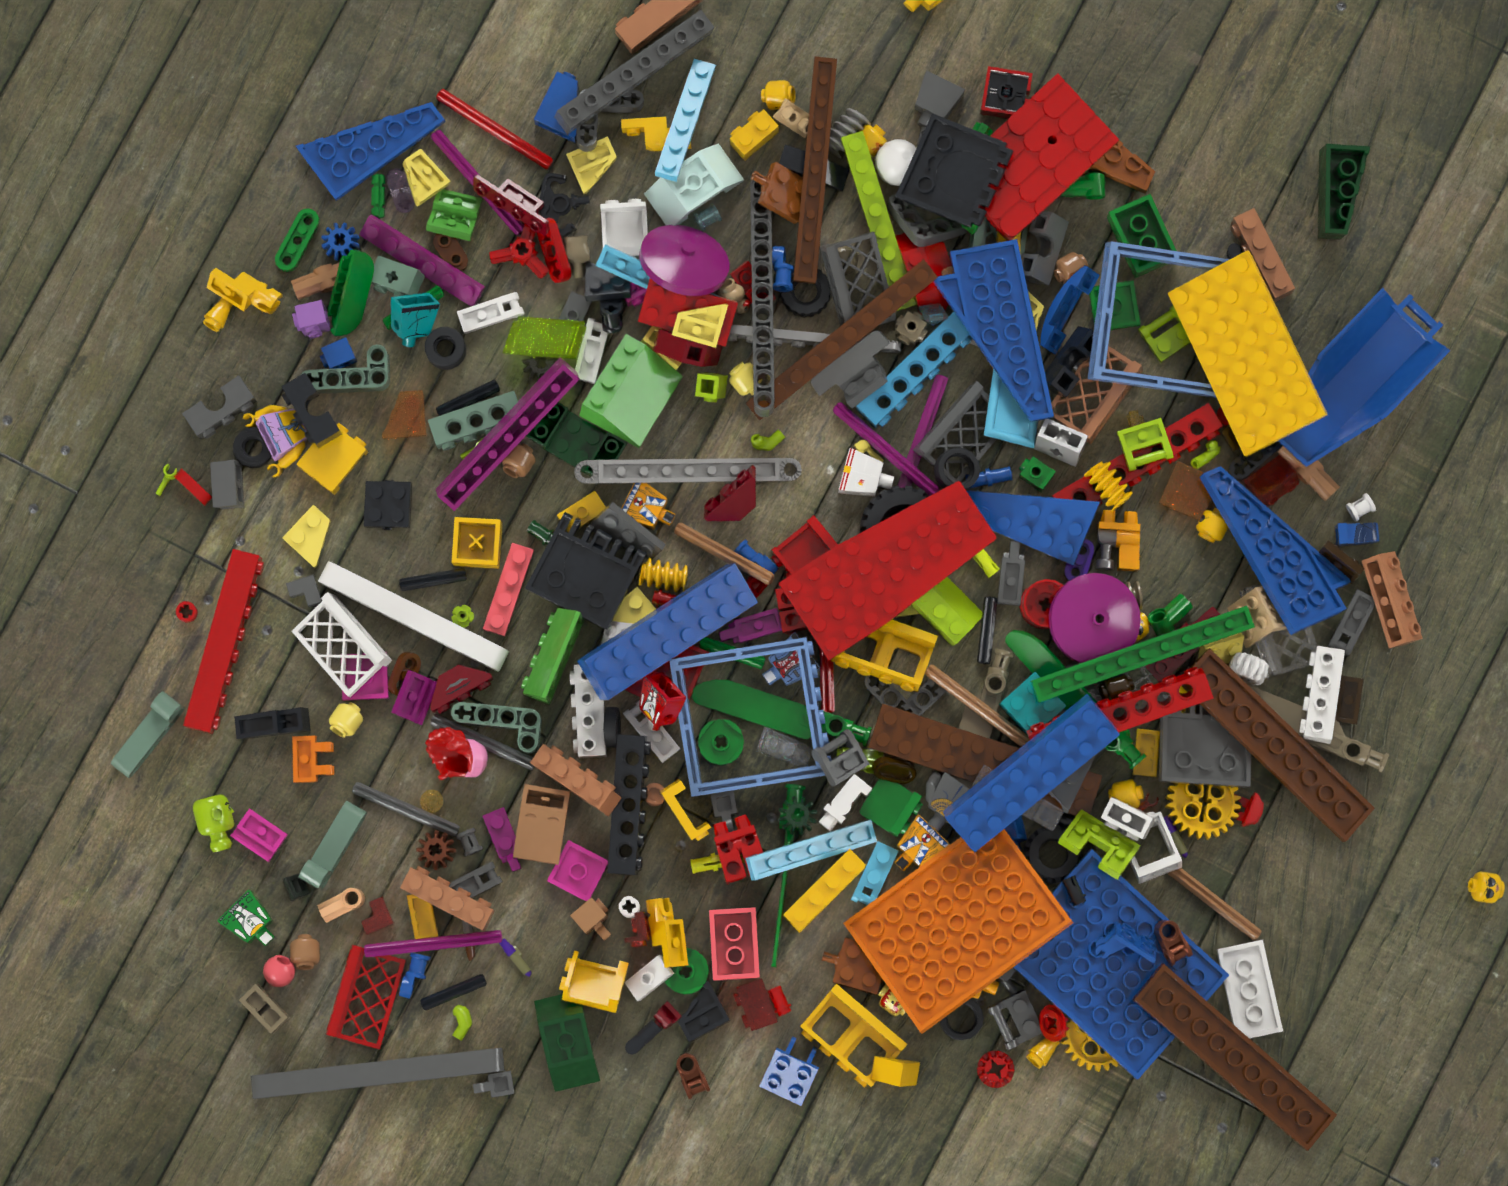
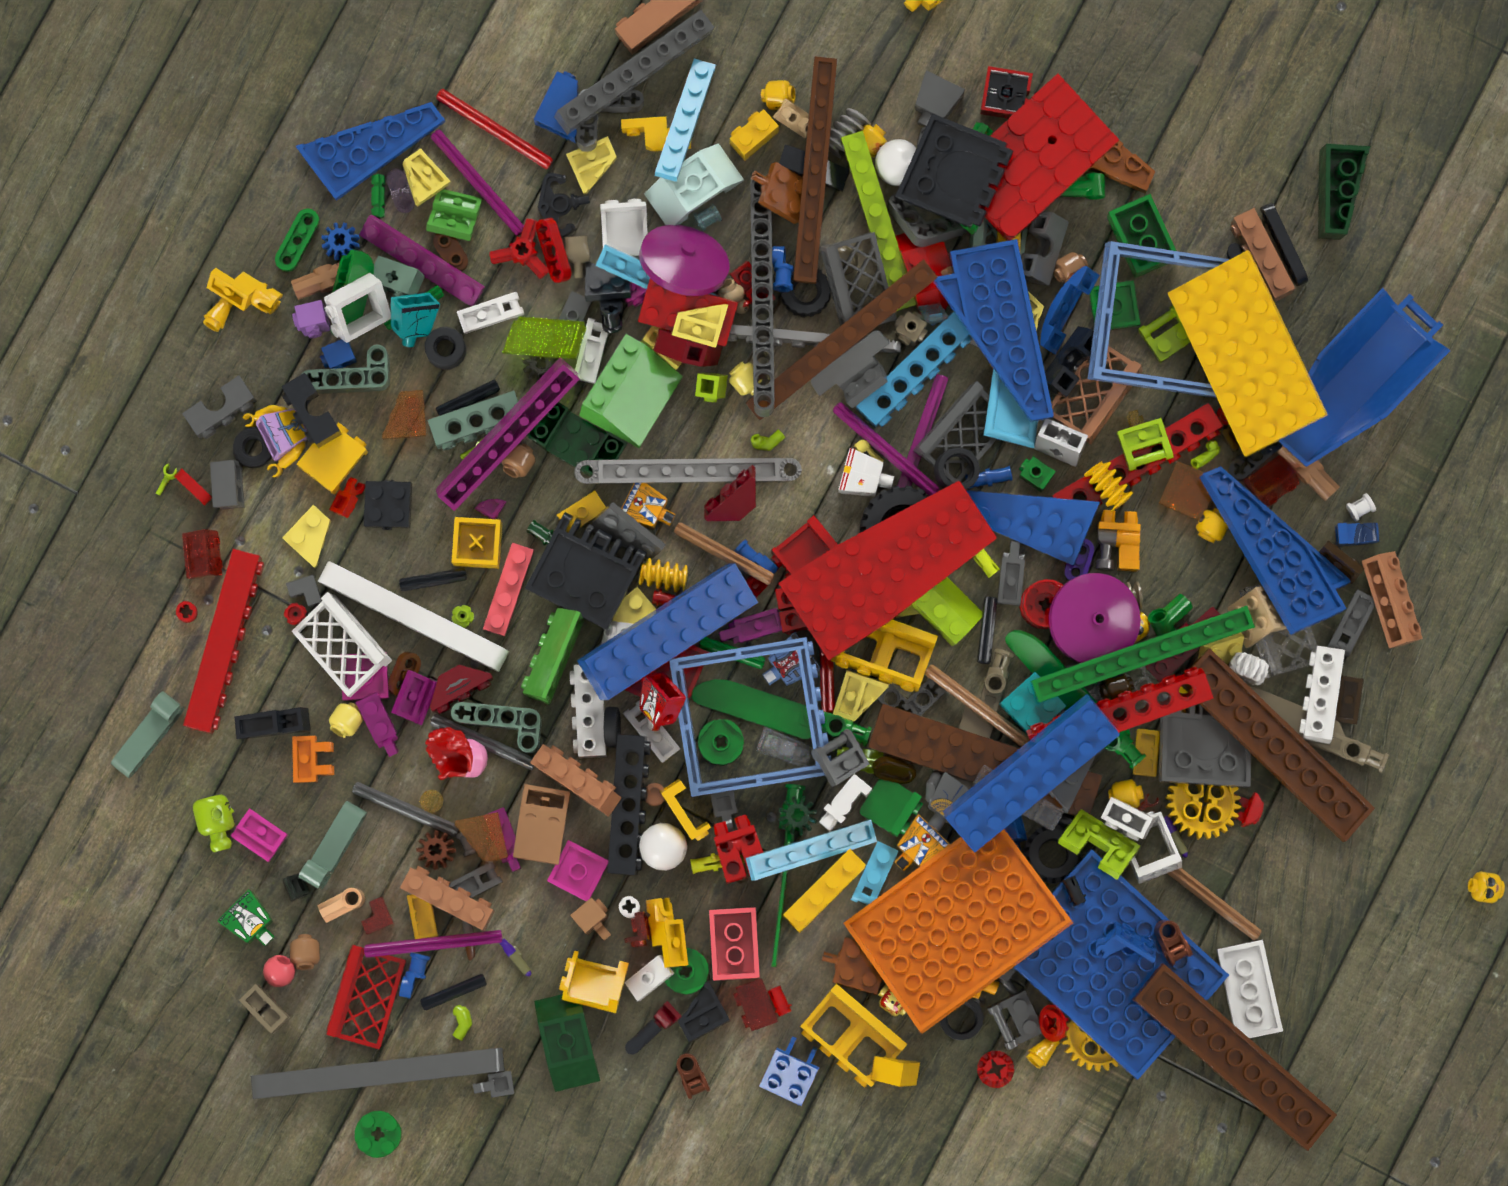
dark red bracket [473,174,549,236] -> none
none -> clear red bracket [182,529,222,579]
none -> red plate [284,603,307,625]
none -> white window [324,273,391,343]
none -> red plate [329,477,365,518]
none -> green plate [354,1111,402,1158]
none -> magenta hinge [356,692,399,757]
none -> clear orange wing [454,812,508,863]
none -> magenta tile [474,499,506,519]
none -> white piece [639,823,687,871]
none -> light yellow wing [833,670,889,721]
none -> black beam [1260,202,1308,286]

